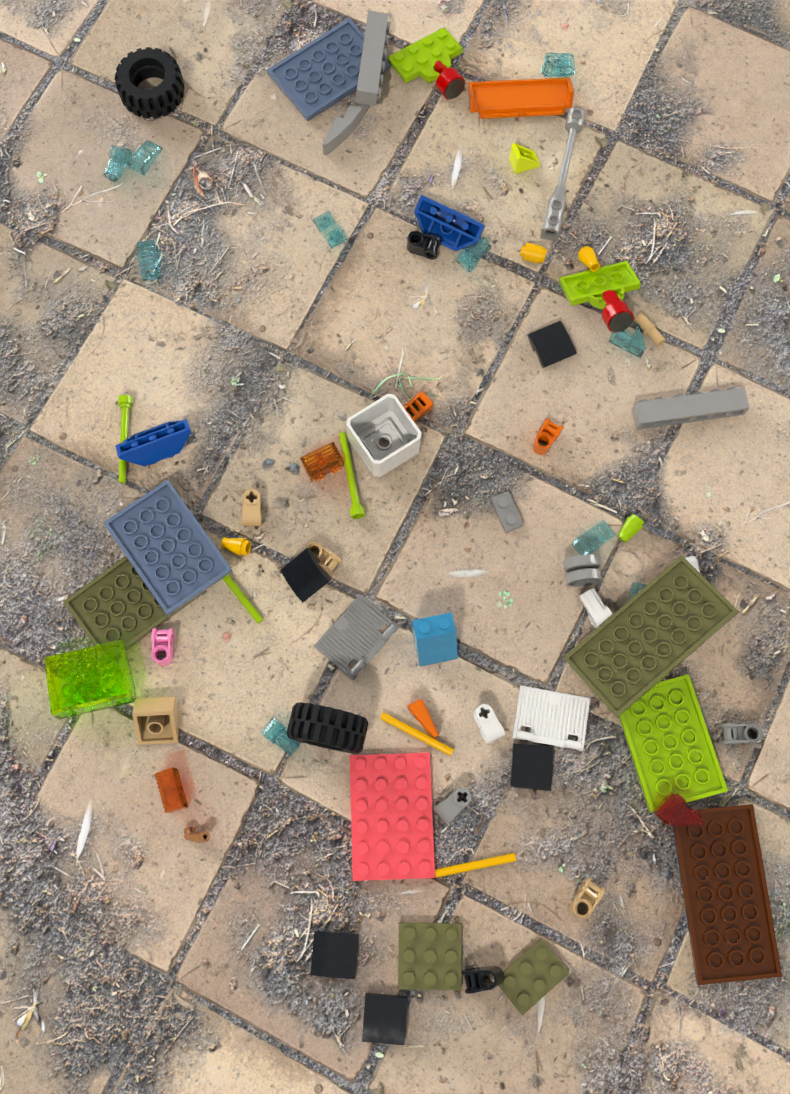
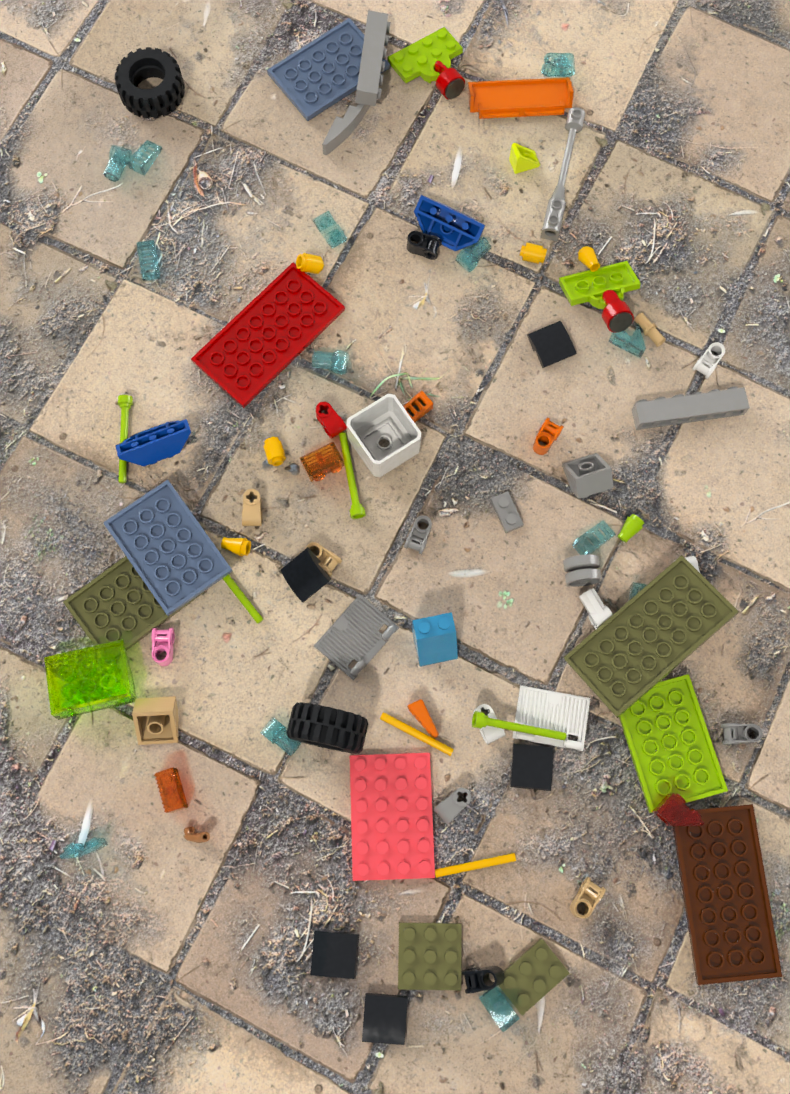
none -> clear light blue slope [59,837,108,859]
none -> red plate [191,262,345,408]
none -> yellow brick [264,437,286,466]
none -> yellow brick [296,253,324,274]
none -> clear light blue piece [312,350,350,374]
none -> red piece [315,402,347,439]
none -> light grey piece [404,516,432,555]
none -> lime piece [472,711,566,740]
none -> clear light blue slope [479,987,520,1032]
none -> light grey slope [562,453,614,499]
none -> white piece [692,342,725,379]

